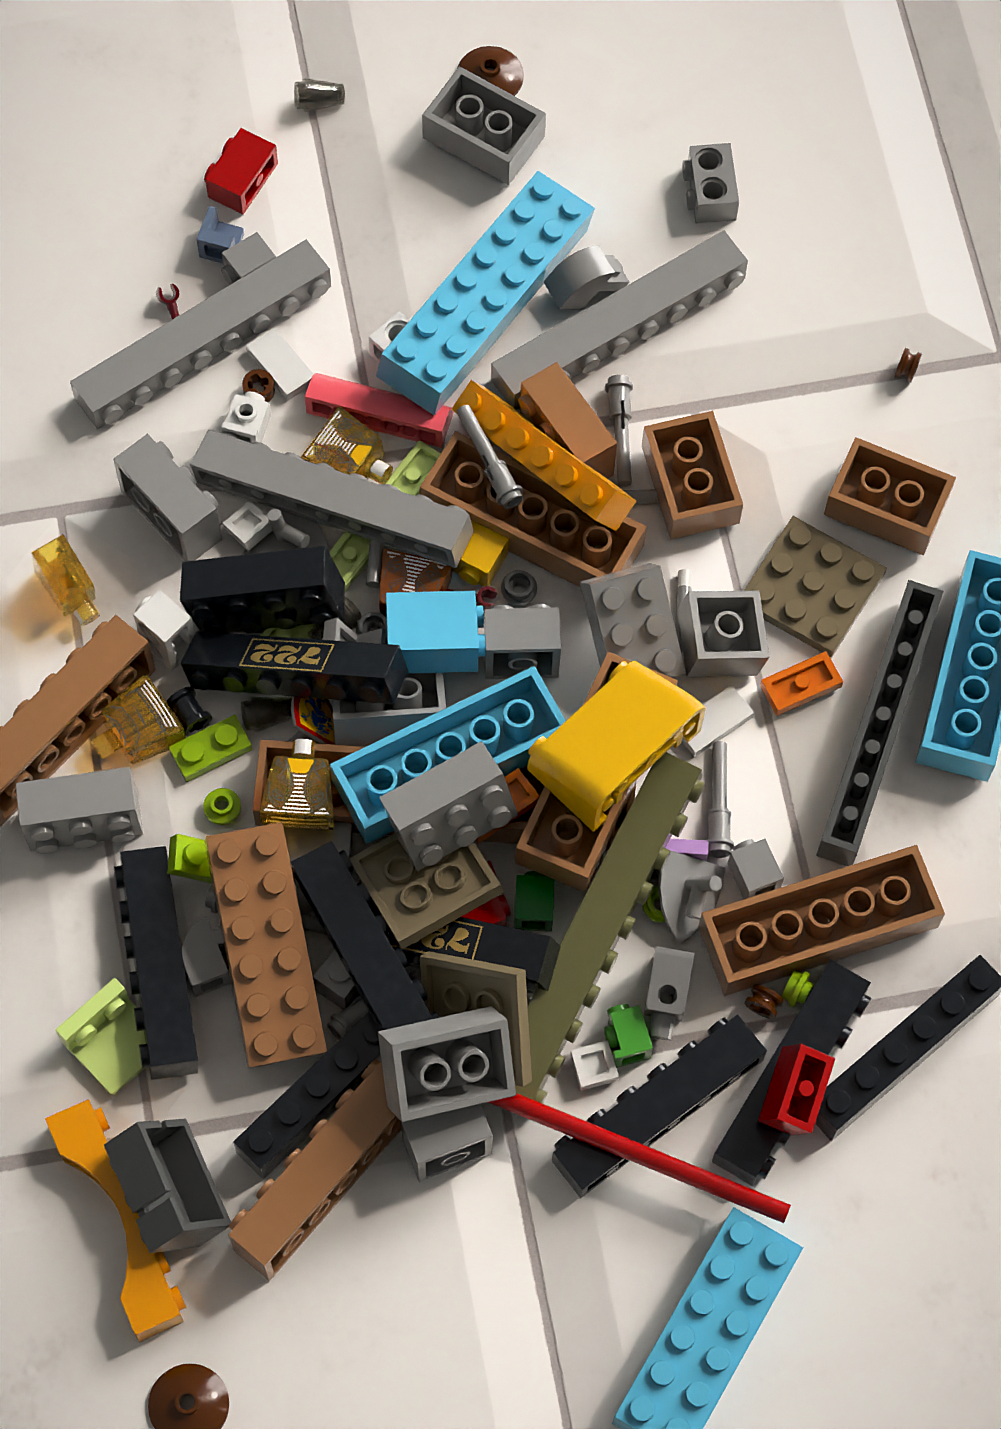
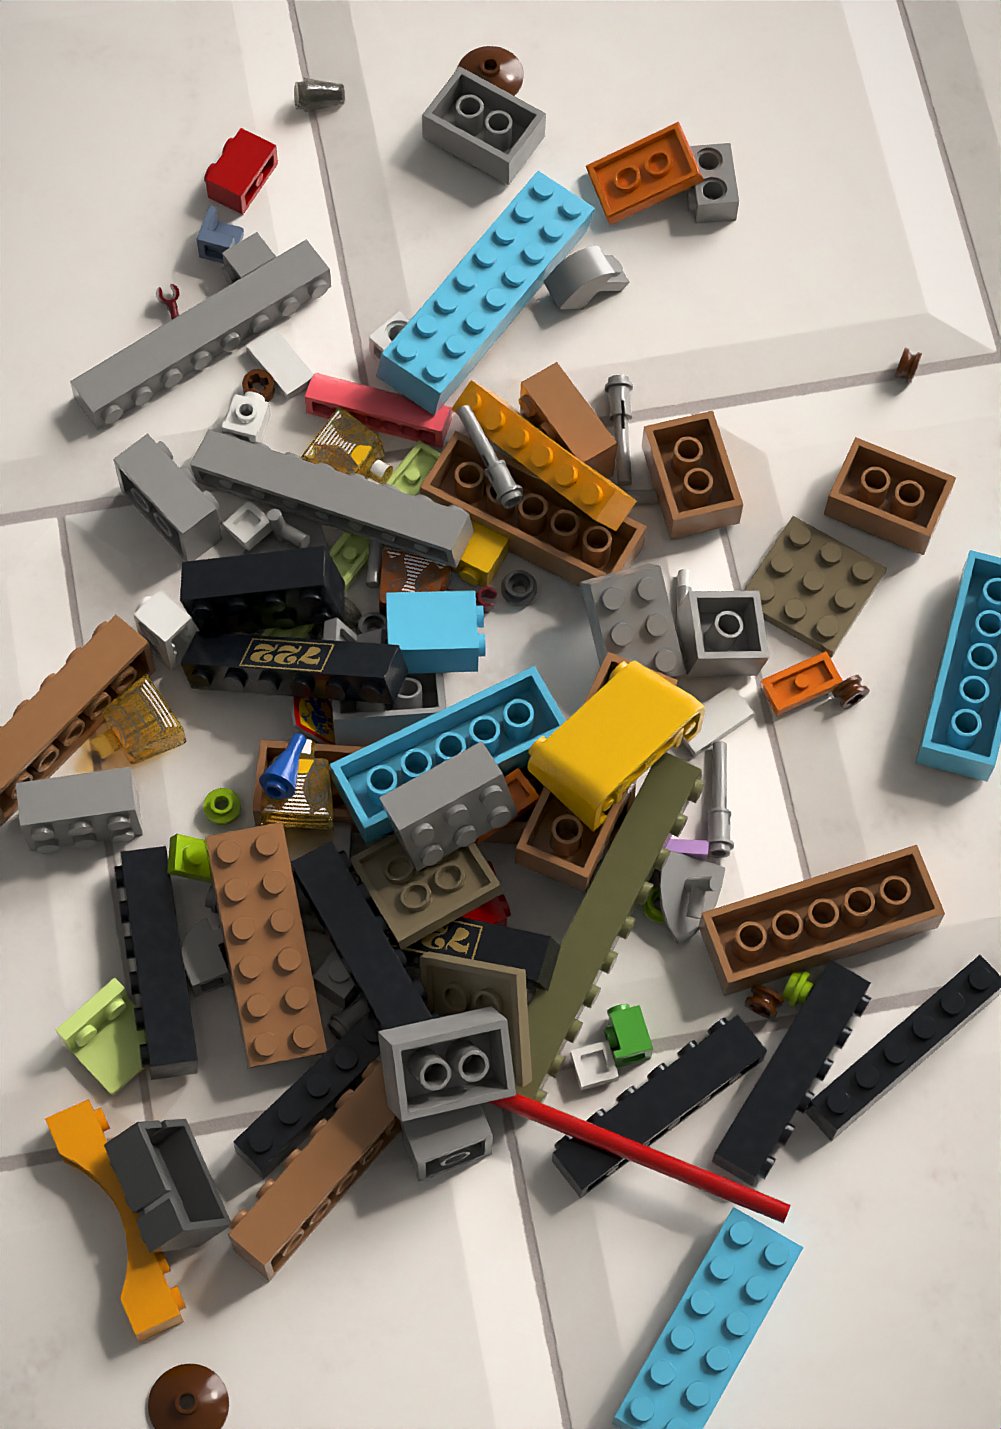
clear yellow torso [31,534,100,626] -> none
black bush [165,687,213,736] -> none
lime plate [169,714,253,782] -> none
clear smoke cone [241,696,293,733] -> none
light grey brick [484,604,561,679] -> none
light grey brick [491,230,748,410] -> none
green brick [514,871,555,932] -> none
light grey torso [644,946,695,1040] -> none
light grey brick [727,838,784,899] -> none
red brick [758,1044,836,1135] -> none
dark grey brick [816,580,944,866] -> none
none -> blue cone [259,733,307,799]
none -> orange tile [585,121,704,225]
none -> reddish brown bush [832,675,870,709]

